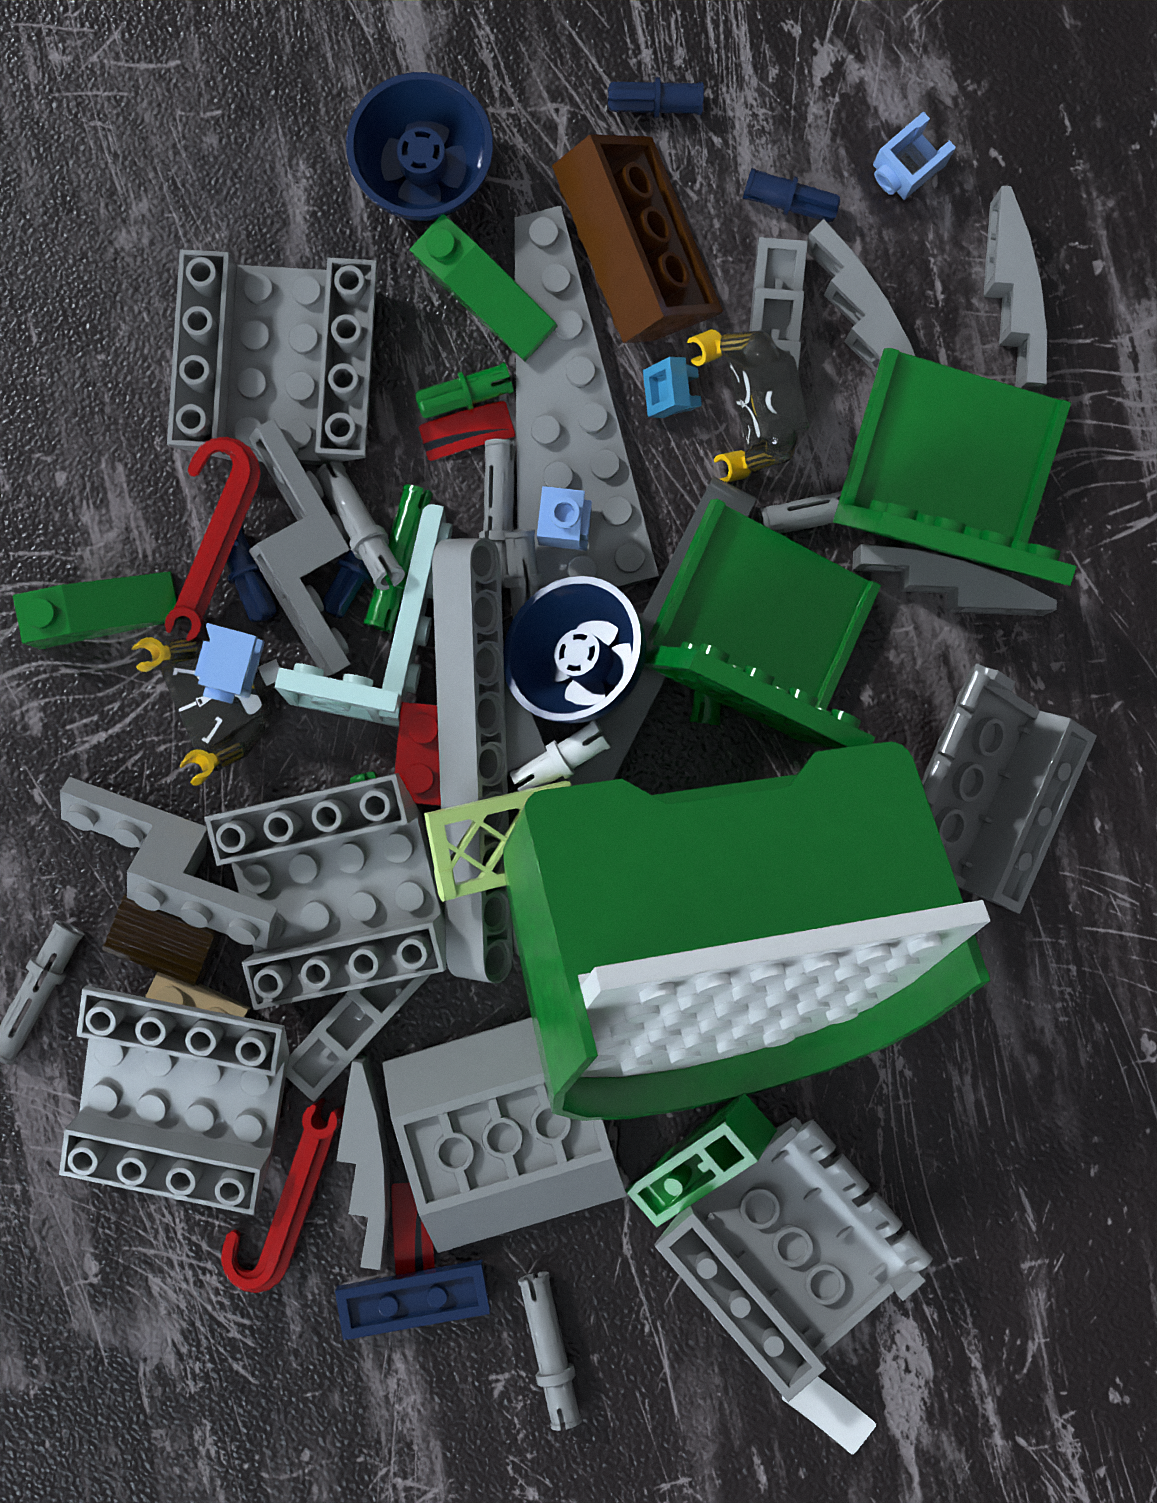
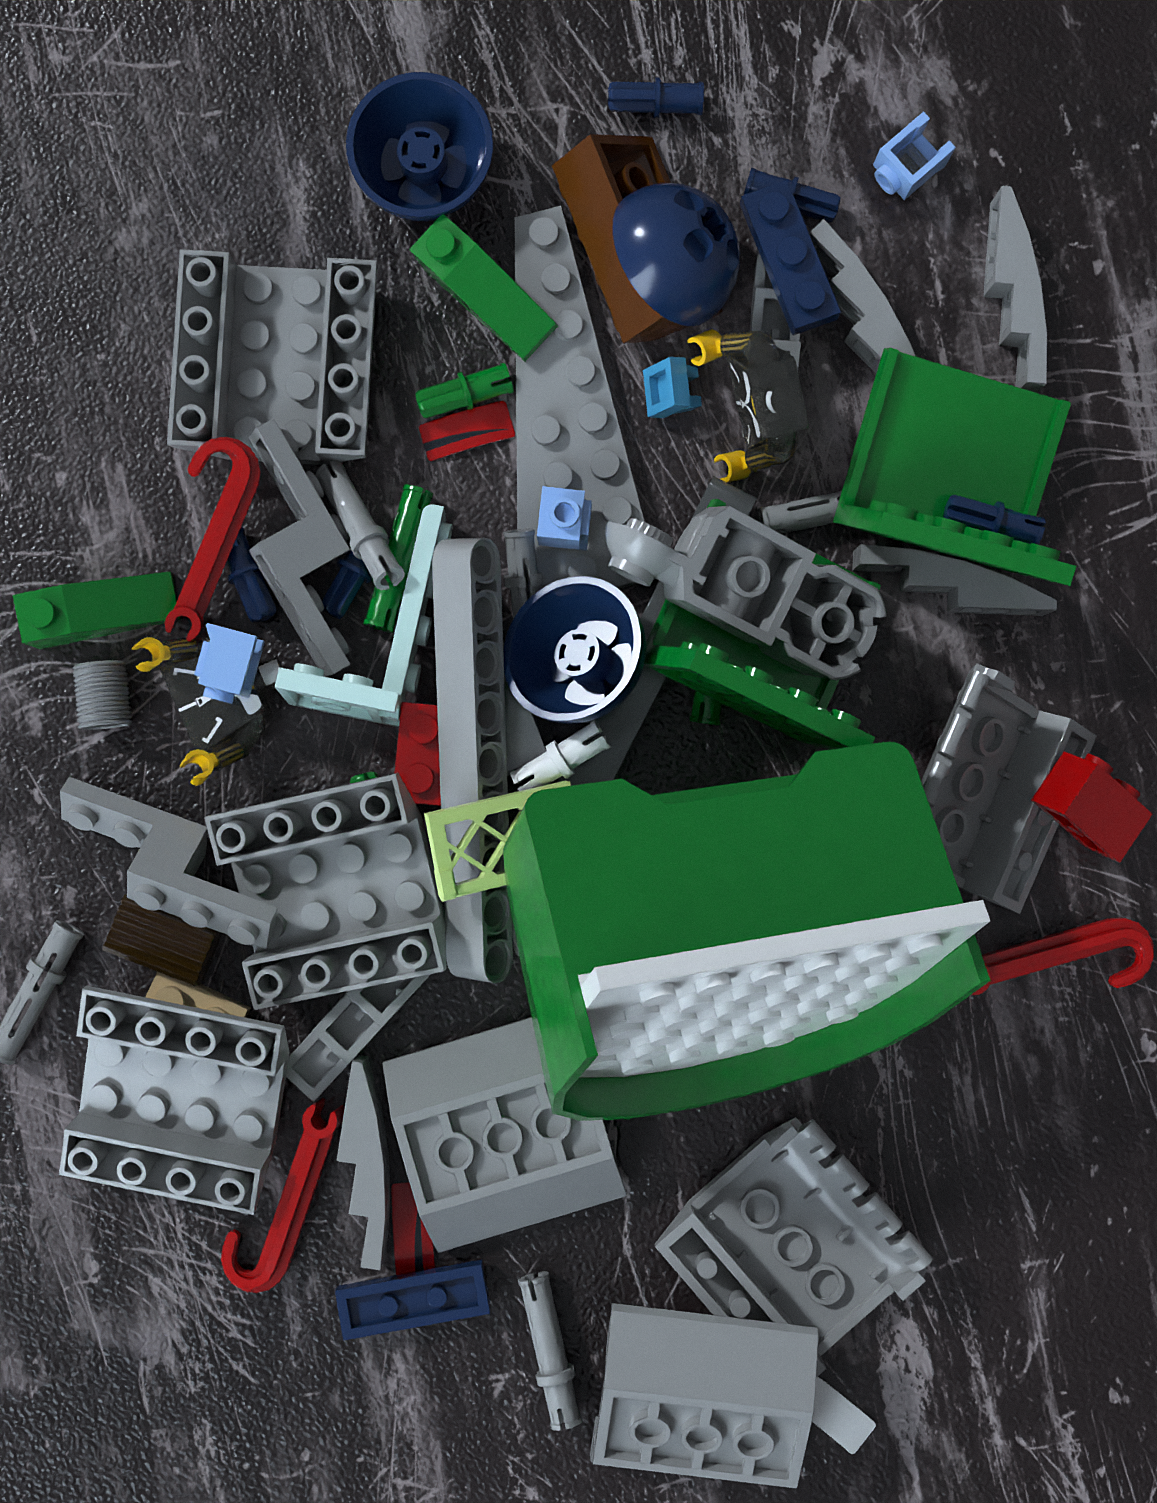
light grey pin [479,439,516,589] -> none
green slope [625,1092,777,1227] -> none
none -> light grey piece [72,660,132,730]
none -> light grey slope [590,1303,818,1488]
none -> light grey brick [605,506,887,680]
none -> dark blue piece [612,183,740,326]
none -> dark blue plate [739,180,841,336]
none -> dark blue axle [943,495,1046,545]
none -> red piece [972,917,1154,995]
none -> red brick [1031,751,1153,863]

